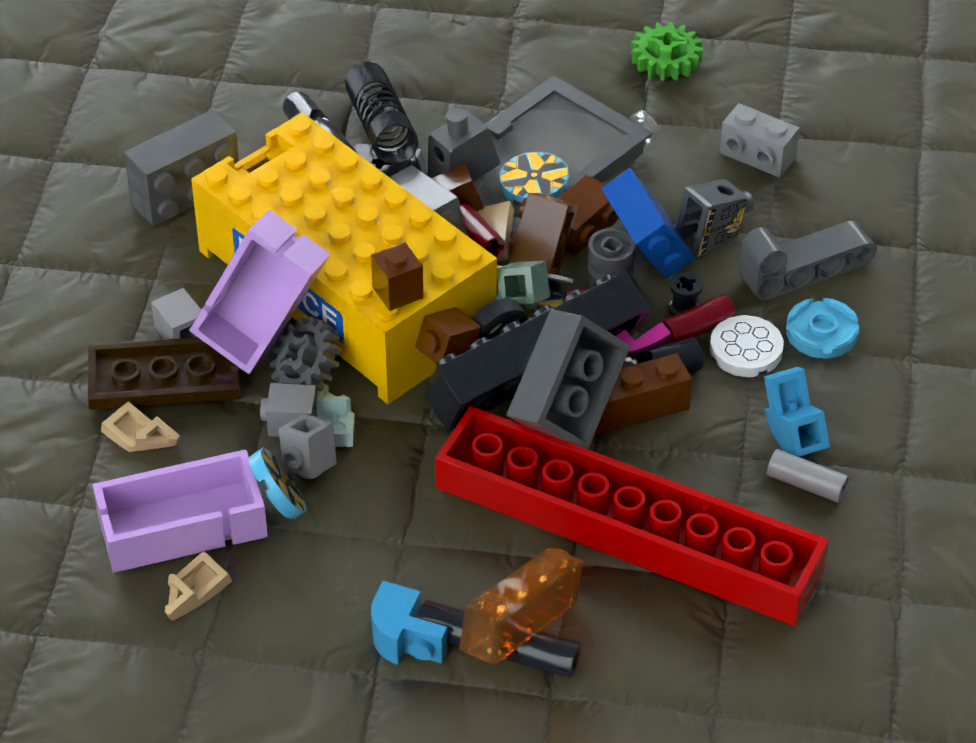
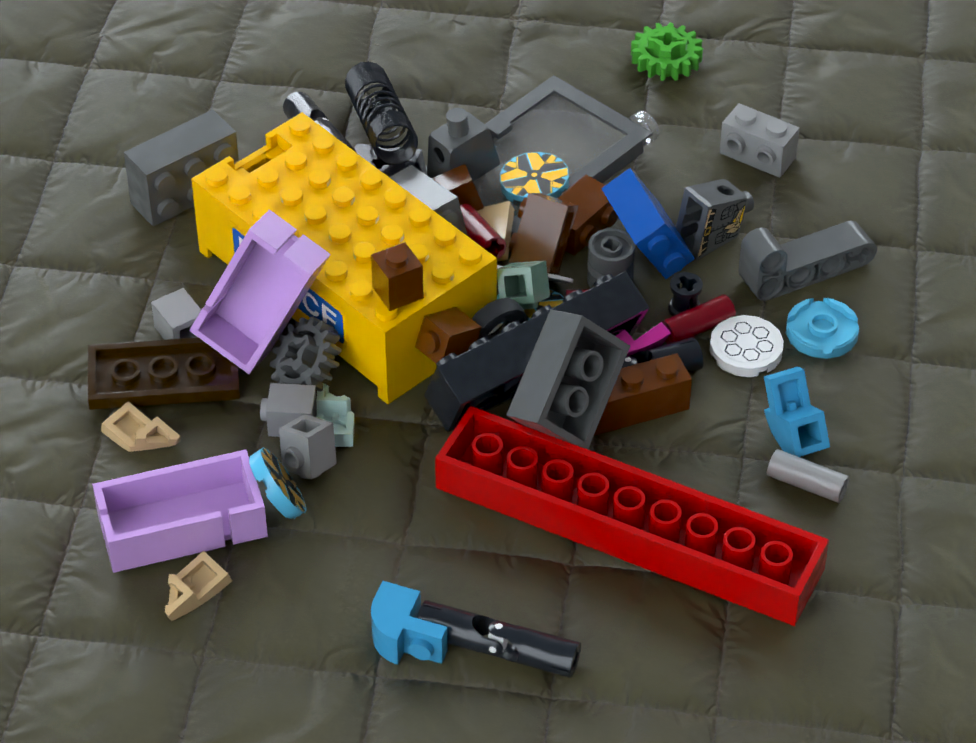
clear orange brick [459,547,583,665] -> none

